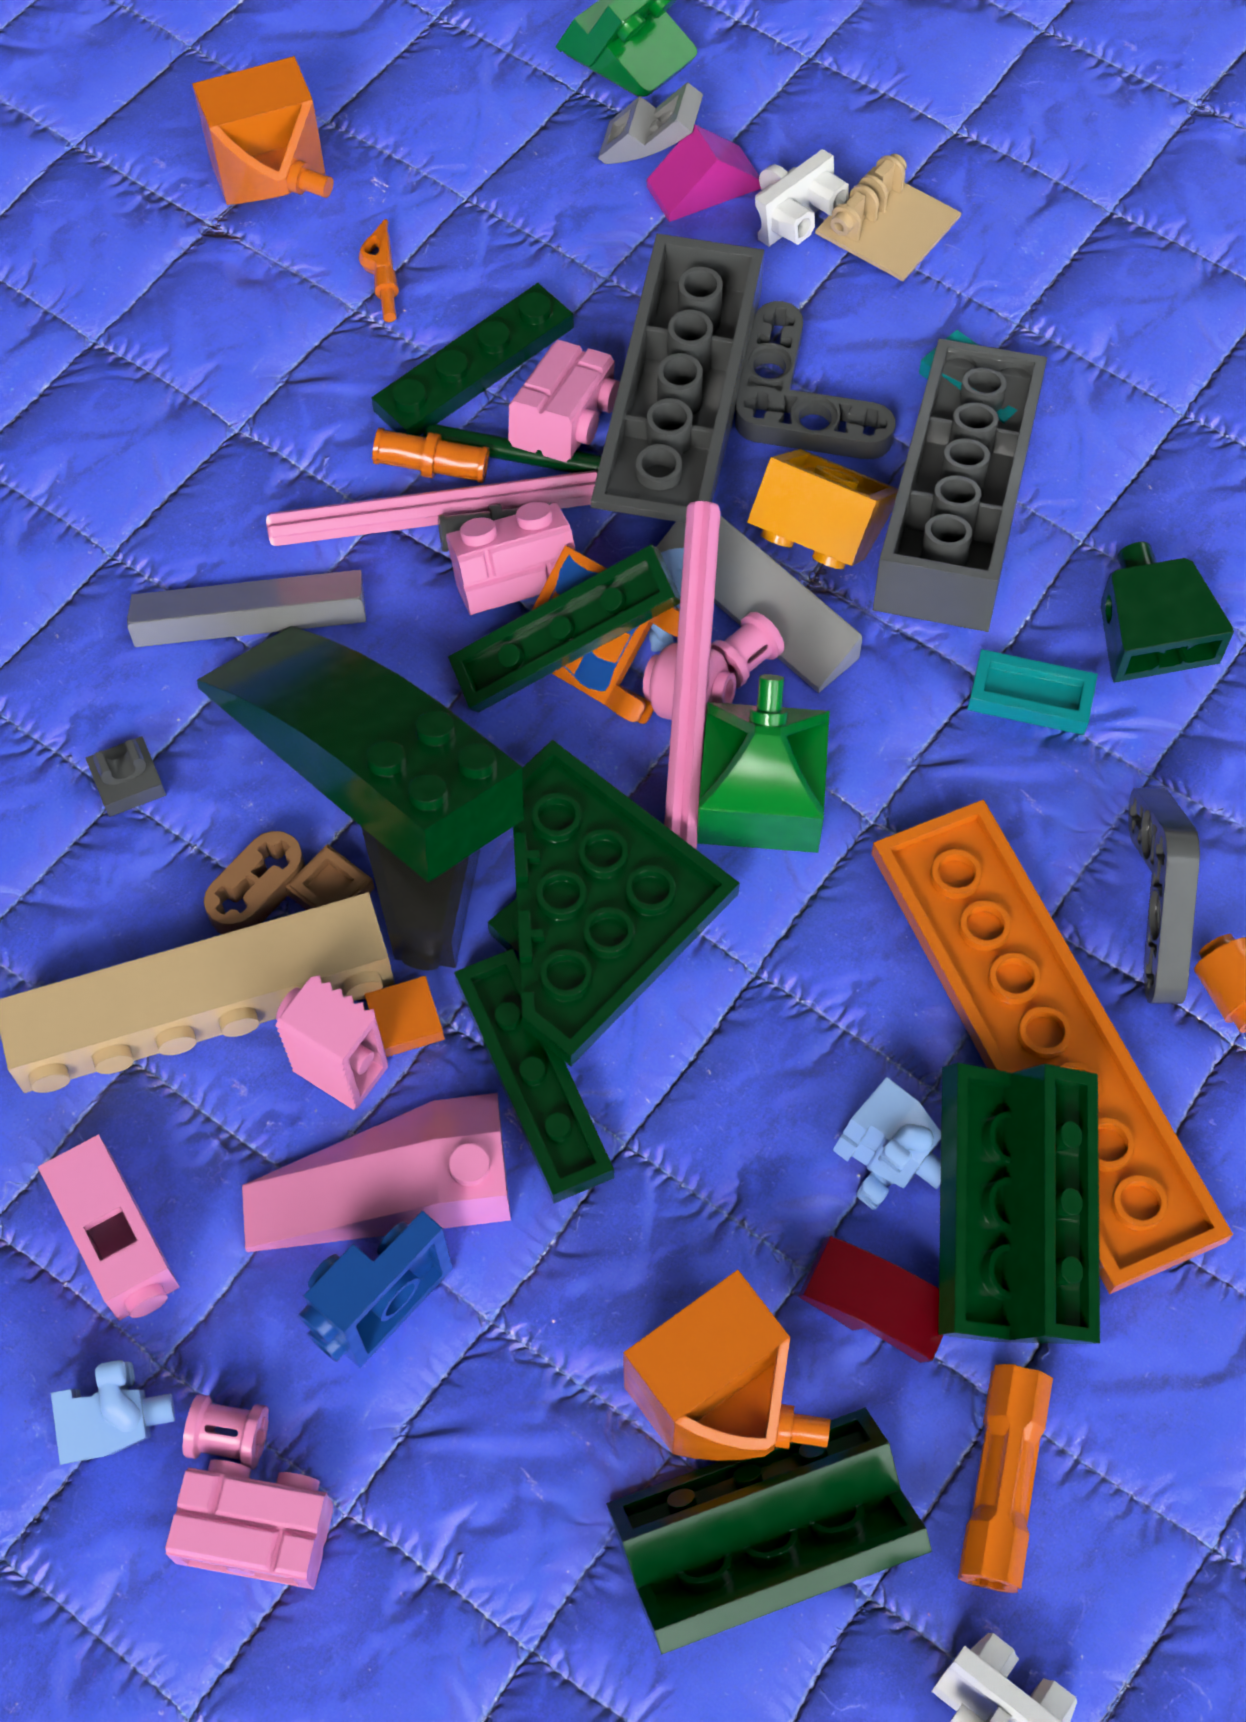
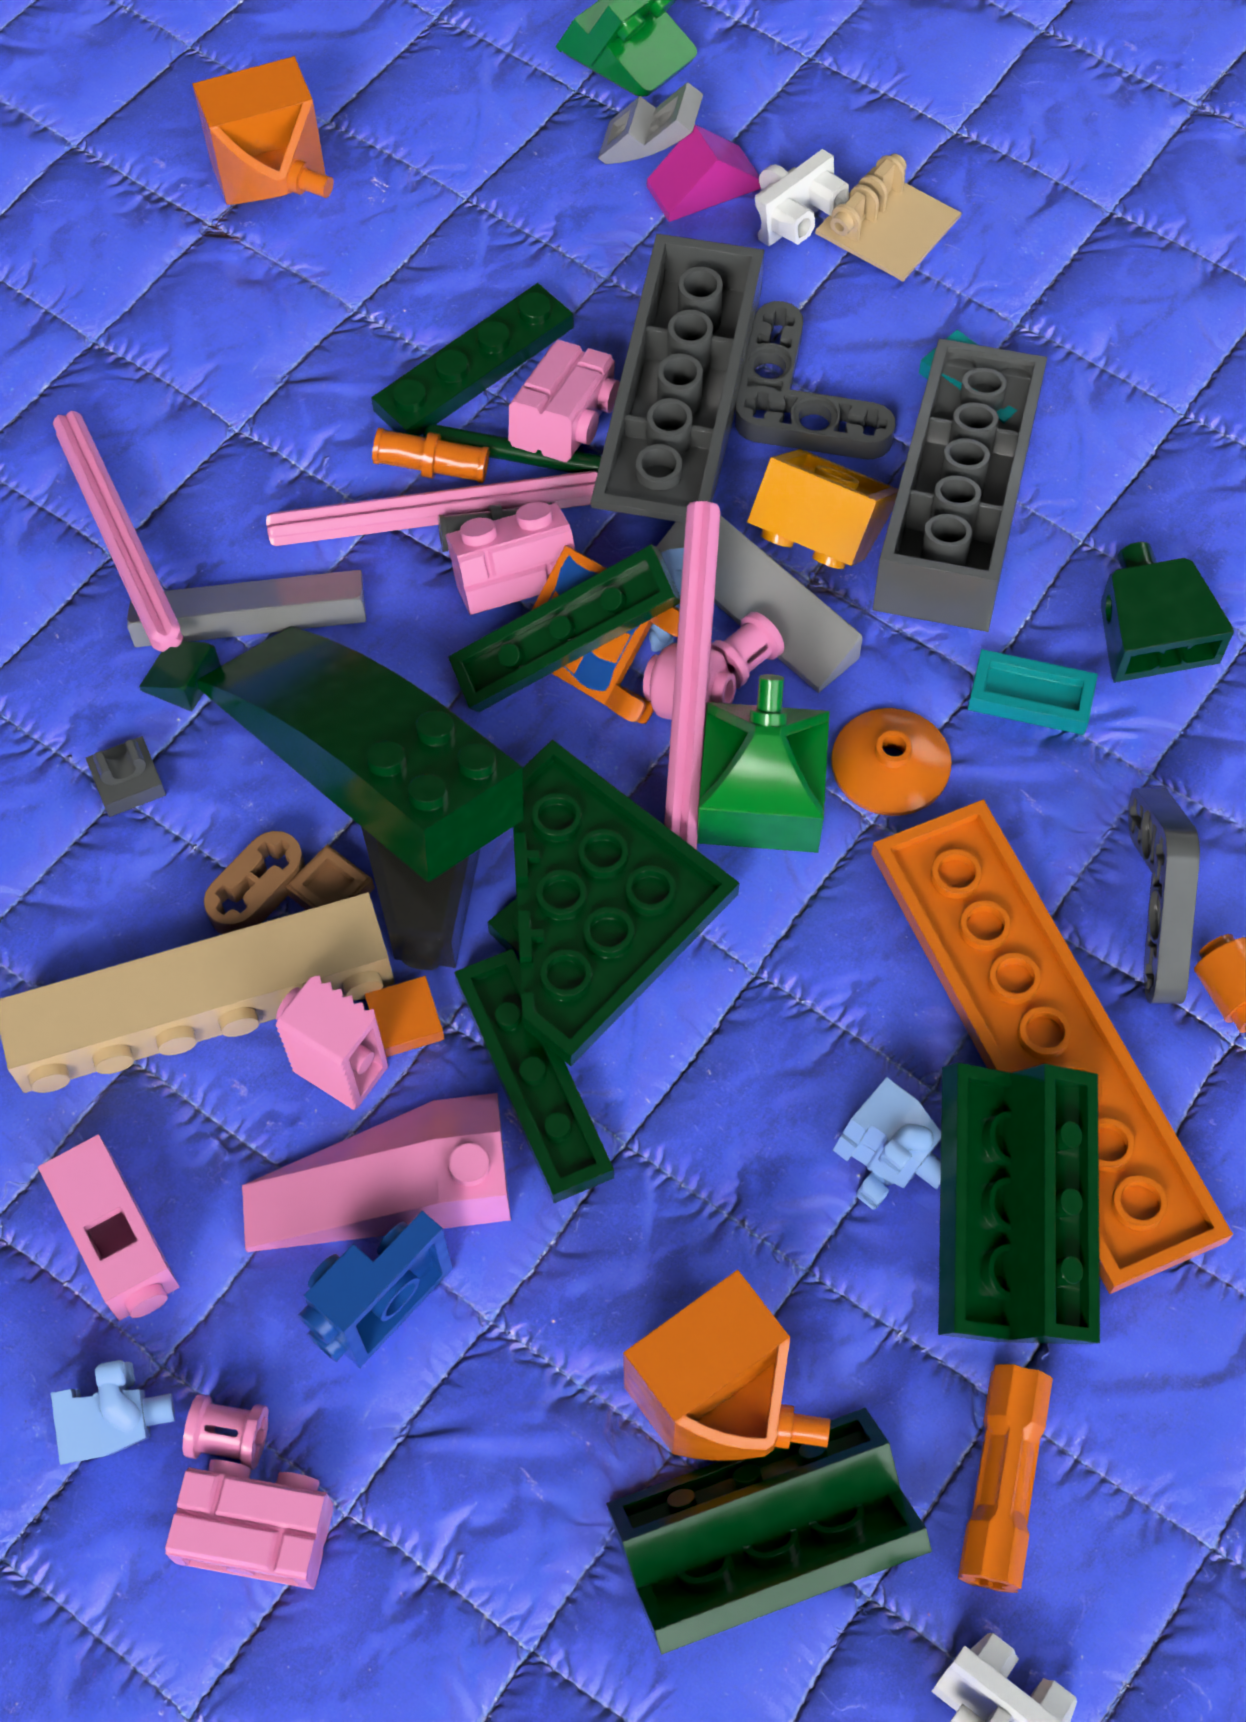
orange hand [358,219,399,322] -> none
dark red slope [798,1236,944,1363] -> none
none -> bright pink axle [53,410,183,652]
none -> dark green slope [139,641,221,712]
none -> orange dish [831,708,952,816]

